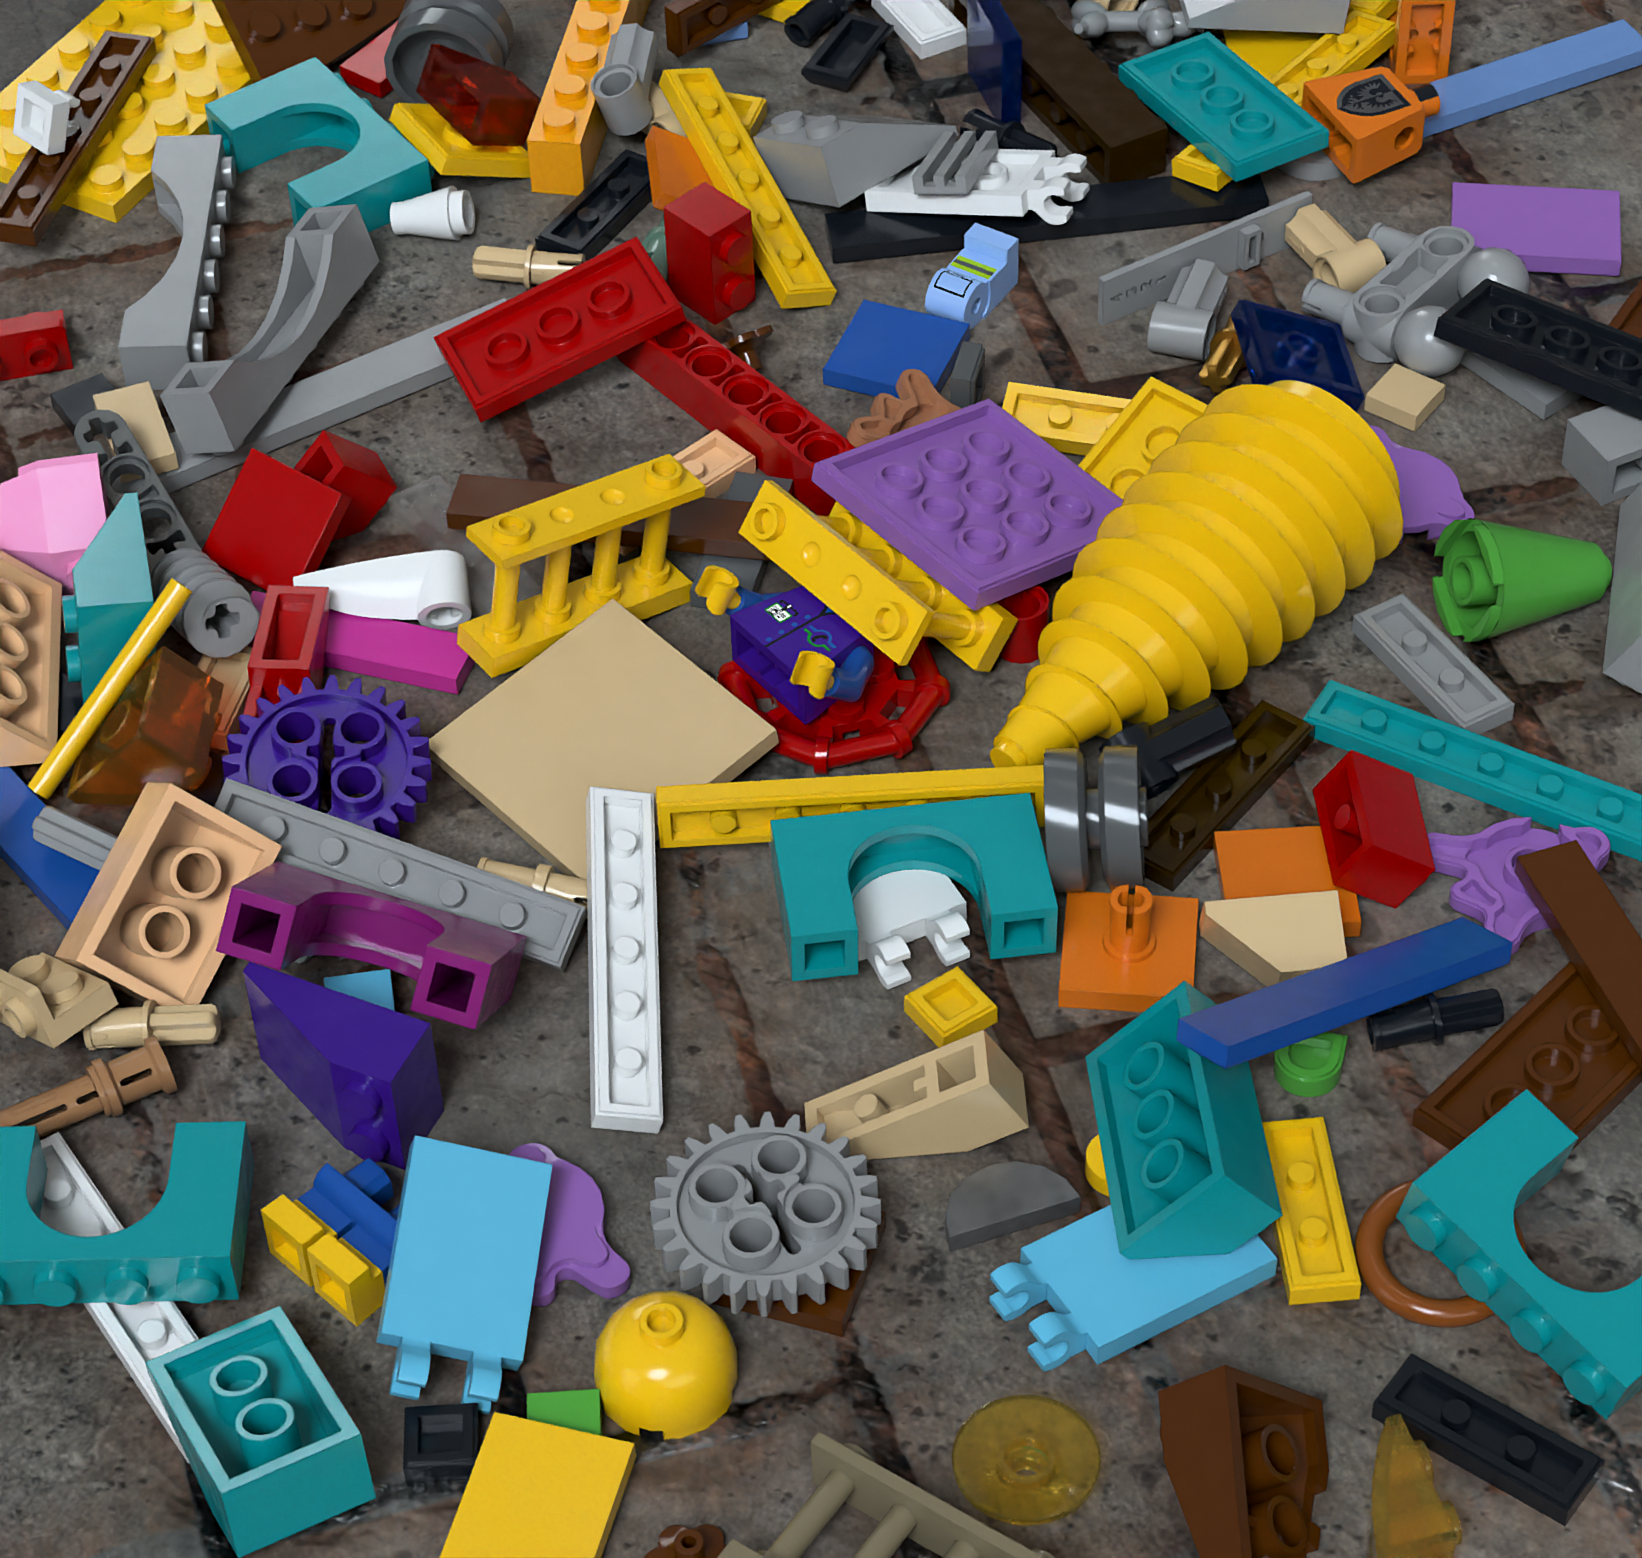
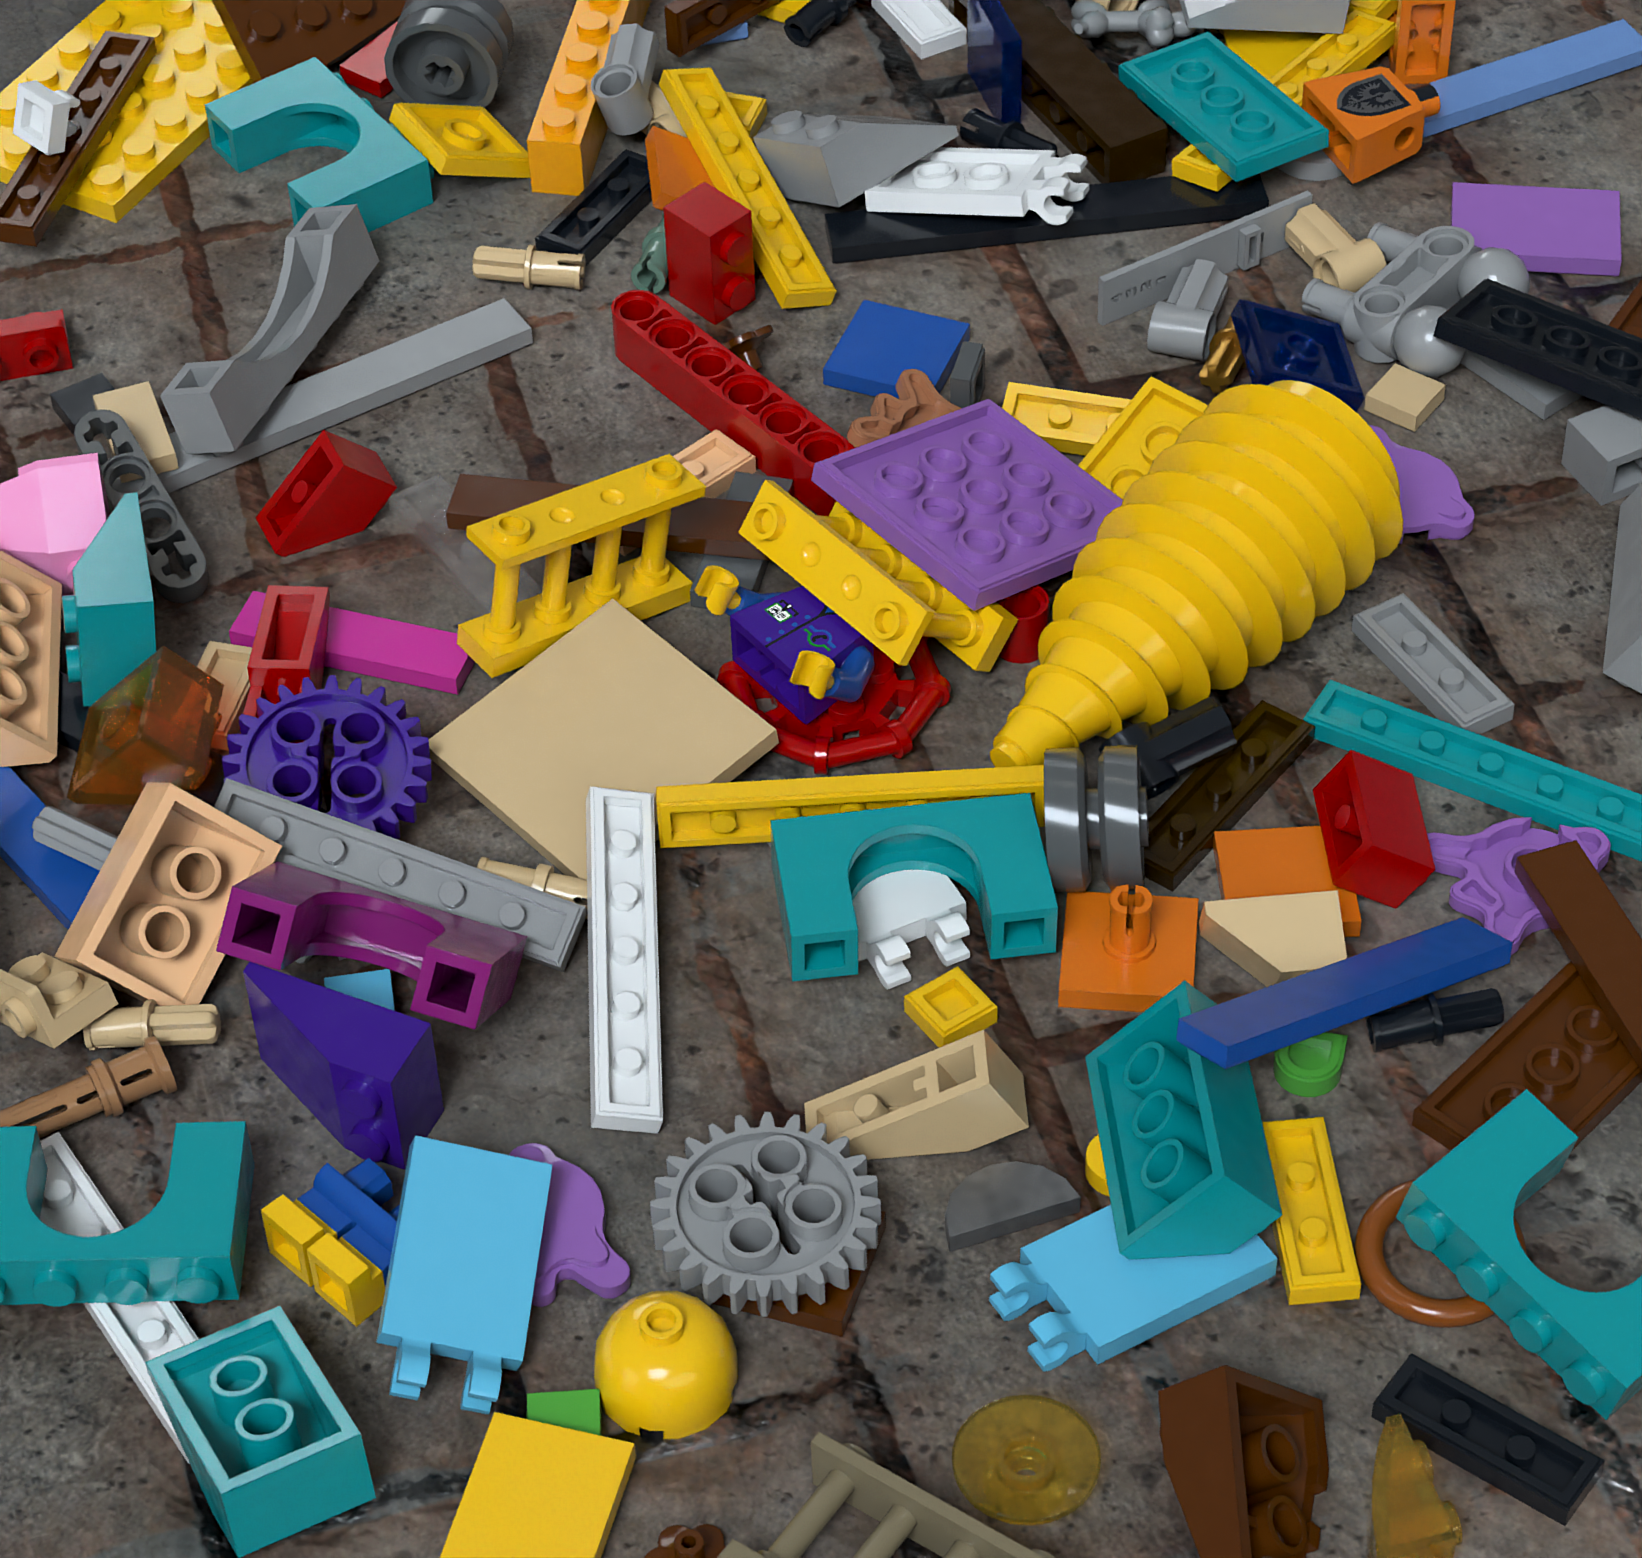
yellow bar [27,578,193,800] -> none
light grey arch [118,134,236,390] -> none
light grey piece [150,548,260,658] -> none
red tile [202,448,352,590] -> none
white piece [293,550,472,630] -> none
white cone [390,186,475,241] -> none
black tile [403,1403,480,1483] -> none
clear red slope [416,44,541,146] -> none
red tile [433,236,686,423] -> none
black tile [801,13,894,92] -> none
light grey tile [912,131,998,196] -> none
light blue leg [925,223,1019,329] -> none
bright green cone [1432,518,1612,642] -> none

